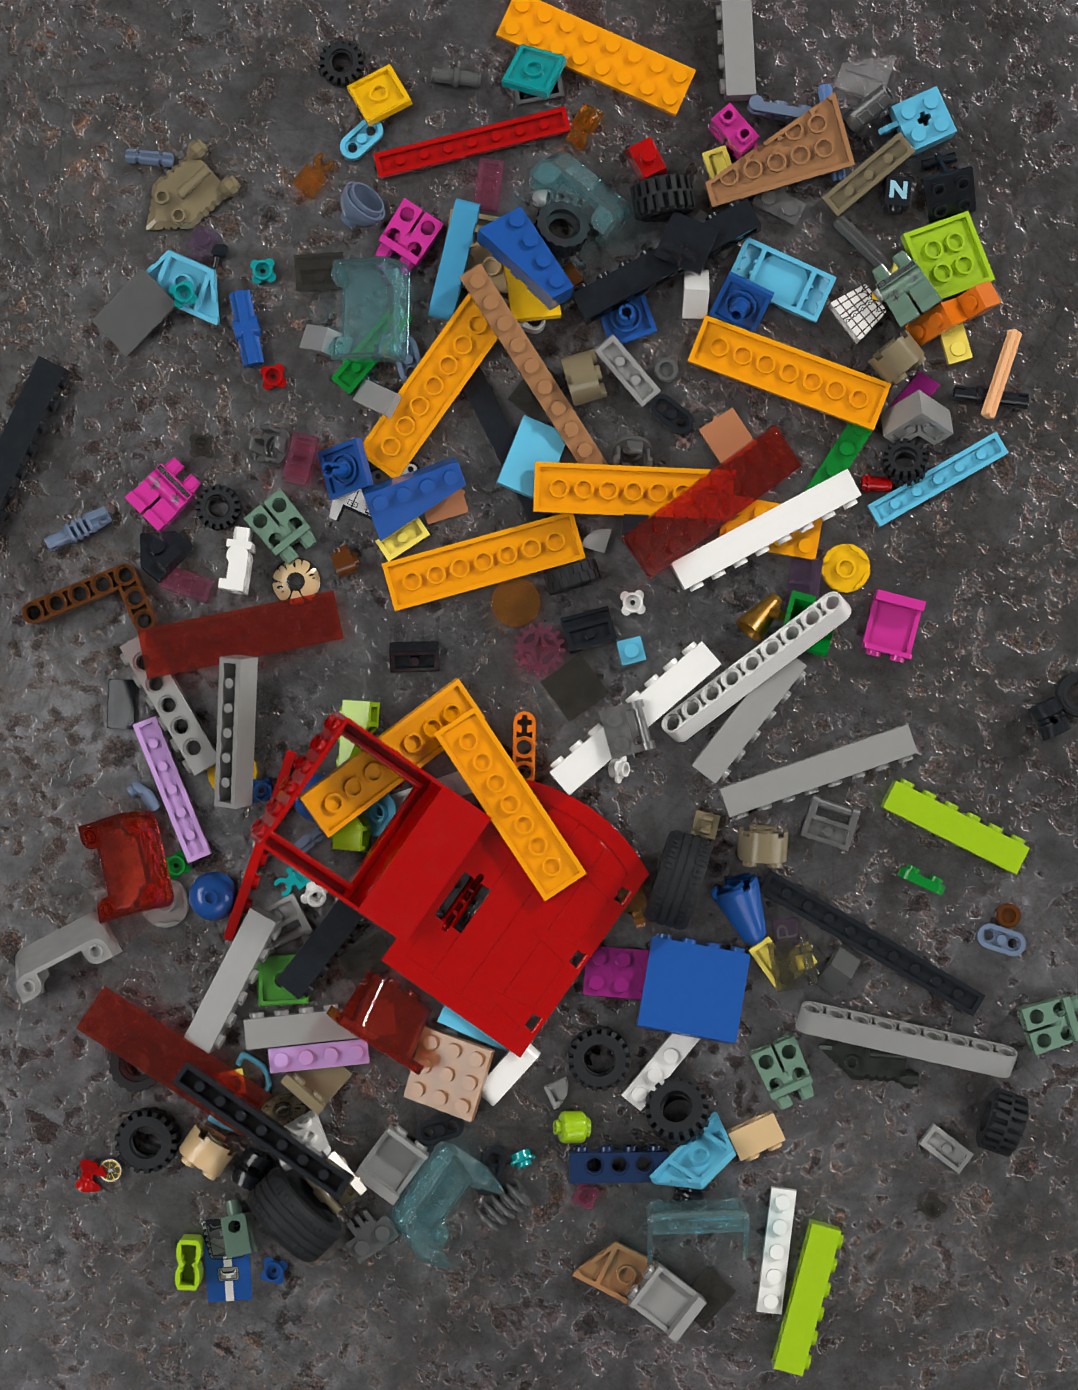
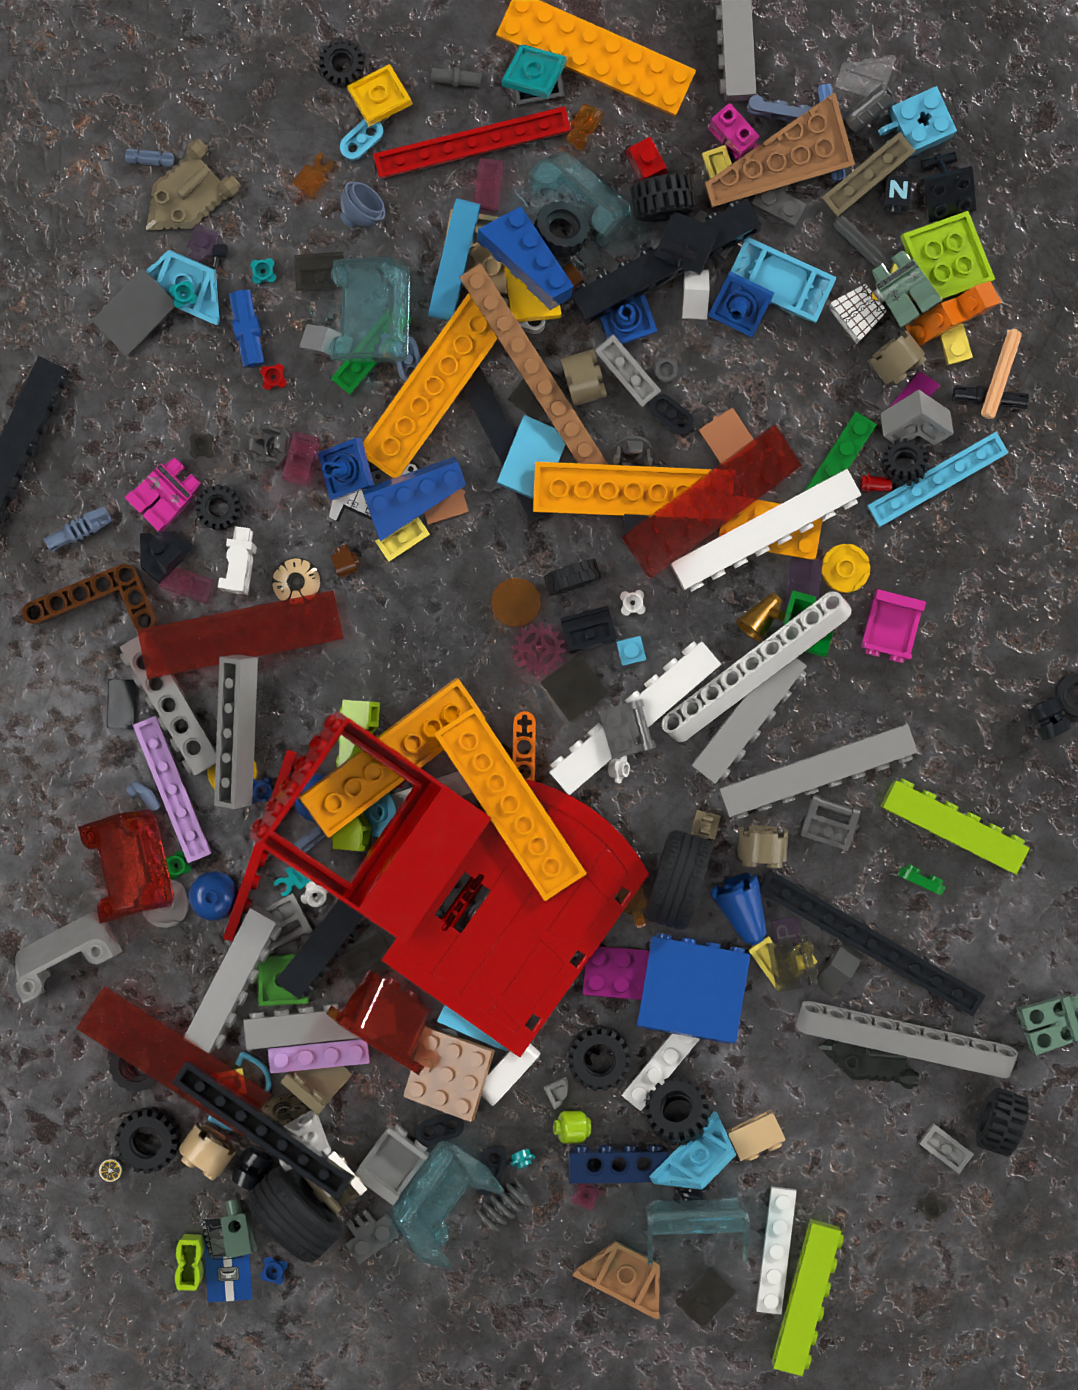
red piece [75,1159,107,1192] -> none
sand green hips [243,488,317,565] -> none
light grey tile [353,379,402,418] -> none
dark pink hips [375,198,446,276] -> none
light orange plate [382,513,586,612] -> none
black slope [389,641,440,673] -> none
light grey hinge [532,189,551,209] -> none
light grey tile [582,529,611,554] -> none
light grey panel [626,1261,707,1342] -> none
light orange plate [688,315,891,431] -> none
sand green hips [748,1032,814,1110] -> none
sand blue plate [976,923,1026,956] -> none
reddish brown tile [995,903,1021,928] -> none

